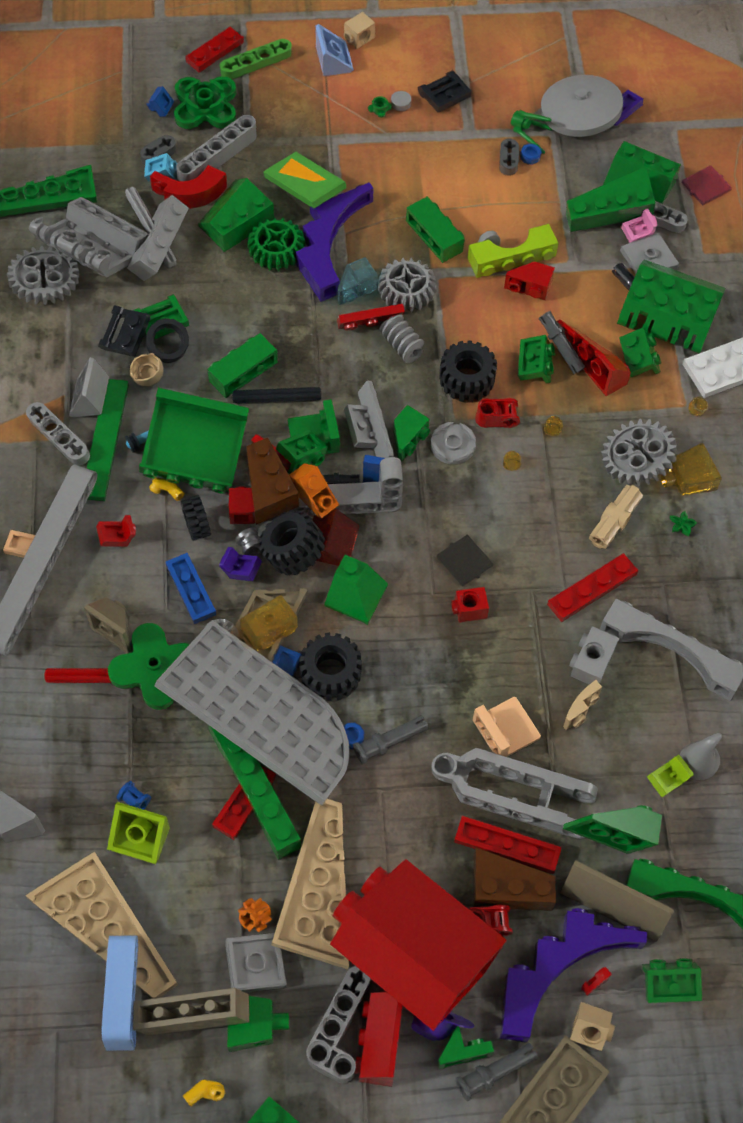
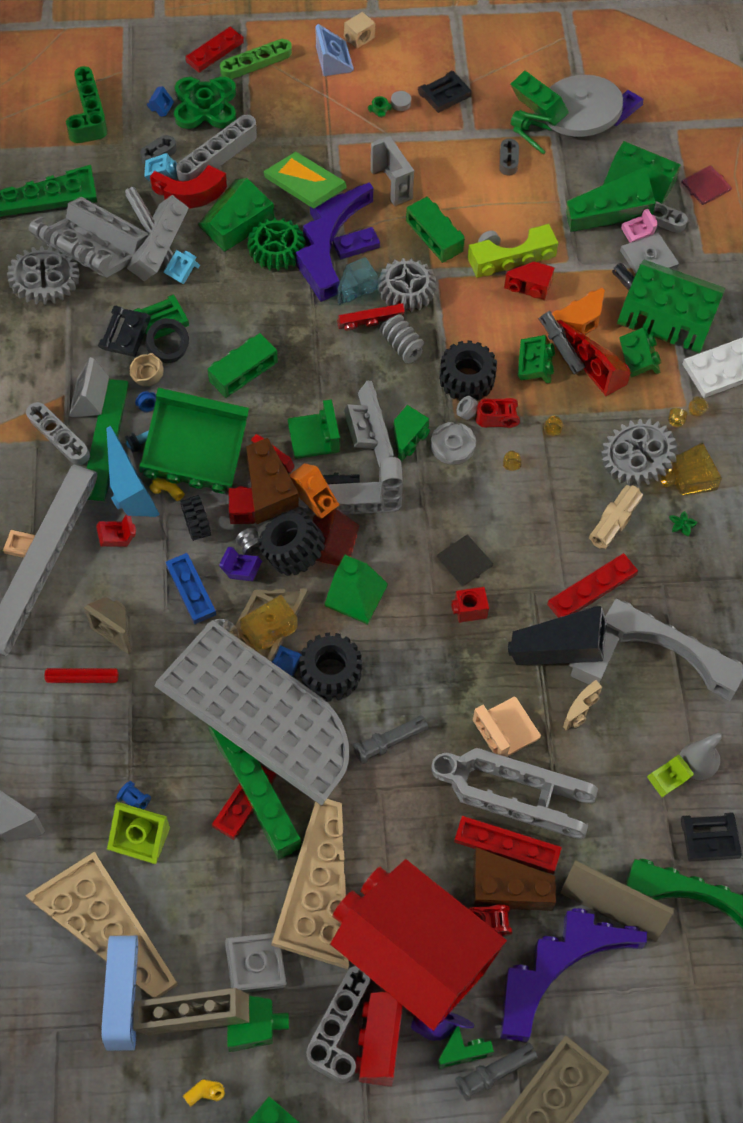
green plant [108,623,190,710] -> none
black axle [232,387,321,403] -> none
orange gear [238,897,272,932] -> none
green bracket [276,430,328,474] -> none
blue tile [344,723,364,749] -> none
blue tile [363,455,385,483] -> none
blue tile [520,144,541,164] -> none
green slope [563,805,662,854] -> none
tan brick [570,1002,615,1051] -> none
red tile [581,967,612,996] -> none
green bracket [642,958,702,1003] -> none
none -> green beam [66,66,107,143]
none -> dark azure wedge [106,426,160,517]
none -> blue plate [135,391,156,412]
none -> medium azure bracket [164,250,200,284]
none -> dark purple plate [333,227,380,260]
none -> light grey panel [371,136,414,206]
none -> light grey tile [457,396,478,420]
none -> black slope [508,606,607,665]
none -> green brick [510,70,569,126]
none -> orange slope [552,288,605,335]
none -> clear yellow hinge [668,408,688,428]
none -> black plate [681,812,742,862]

